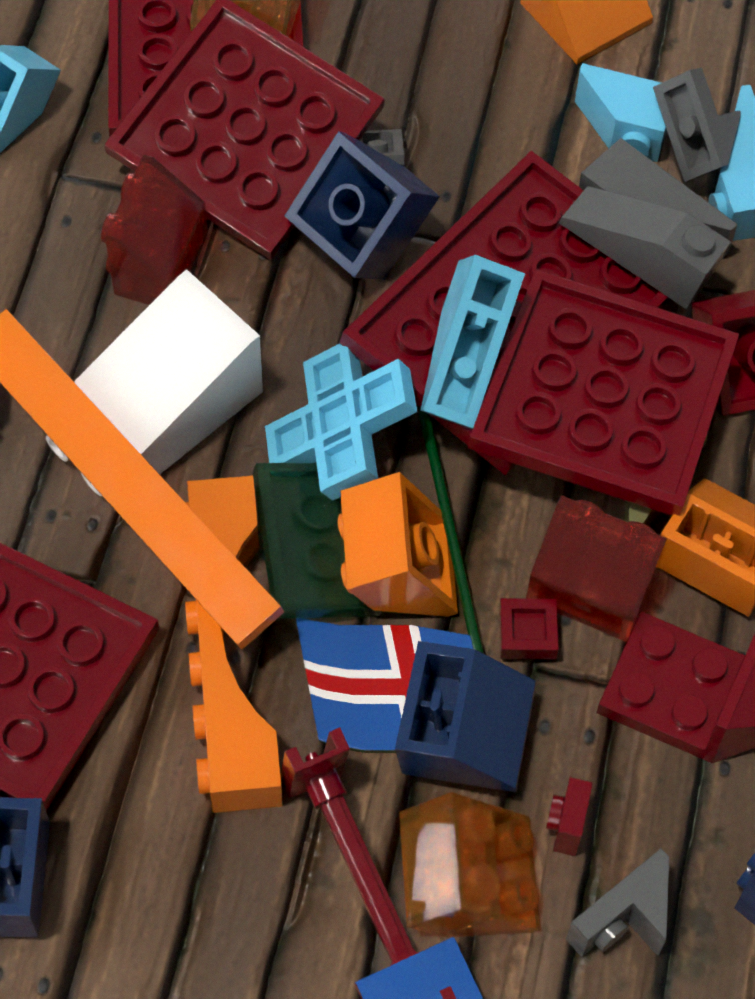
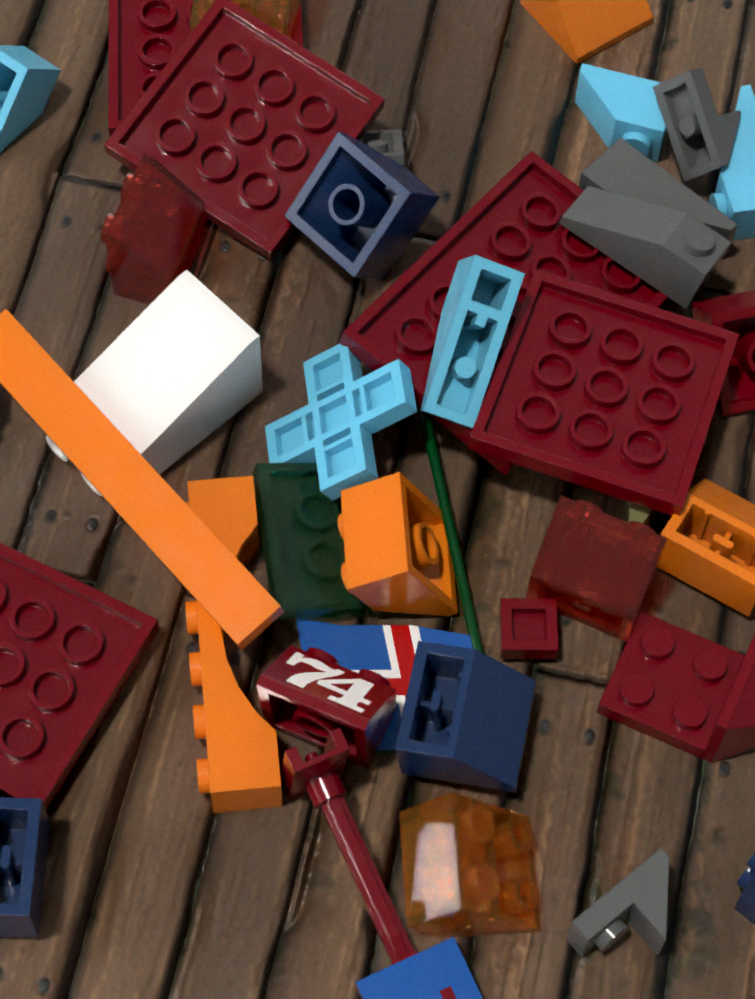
dark red plate [546,777,593,856] -> none
none -> dark red slope [256,645,397,768]

